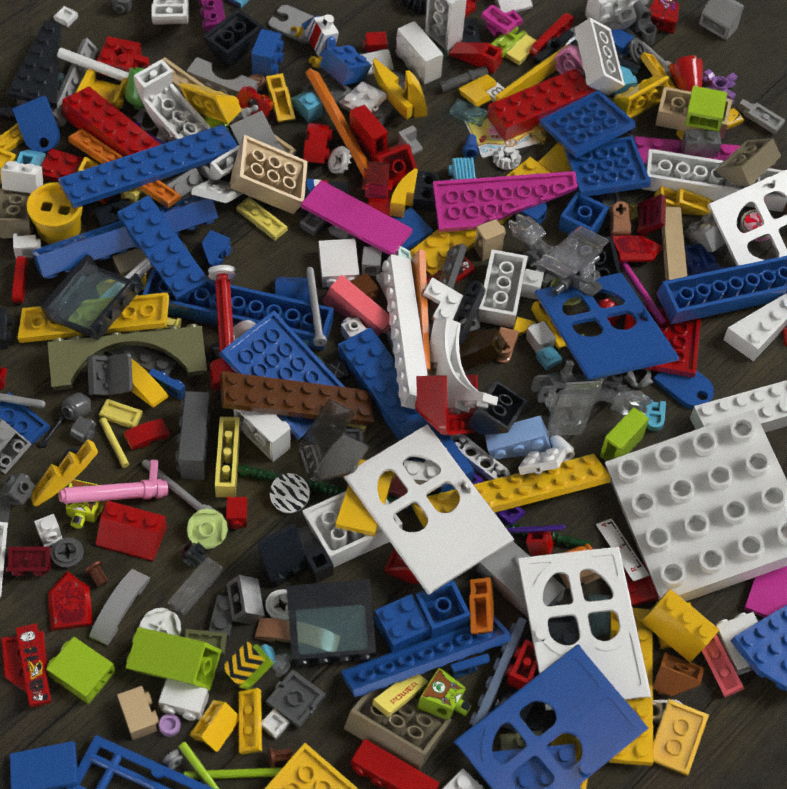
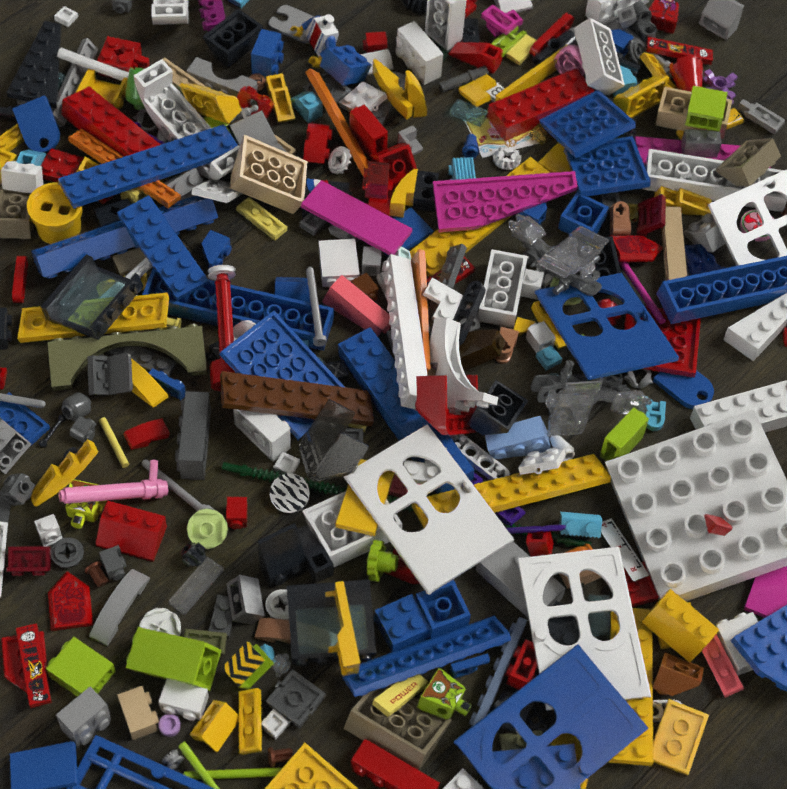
white brick [13,233,41,258] -> none
light yellow tile [99,399,143,428] -> none
light yellow brick [215,417,240,498] -> none
white brick [341,317,368,340] -> none
orange slope [469,577,494,635] -> none
tan brick [474,219,506,261] -> none
none -> light grey brick [56,687,111,748]
none -> dark grey brick [99,545,127,581]
none -> white tile [273,452,300,474]
none -> yellow piece [325,581,360,676]
none -> lime plant [367,540,398,582]
none -> medium azure brick [559,512,602,539]
none -> red tile [646,37,713,65]
none -> red slope [704,514,733,536]

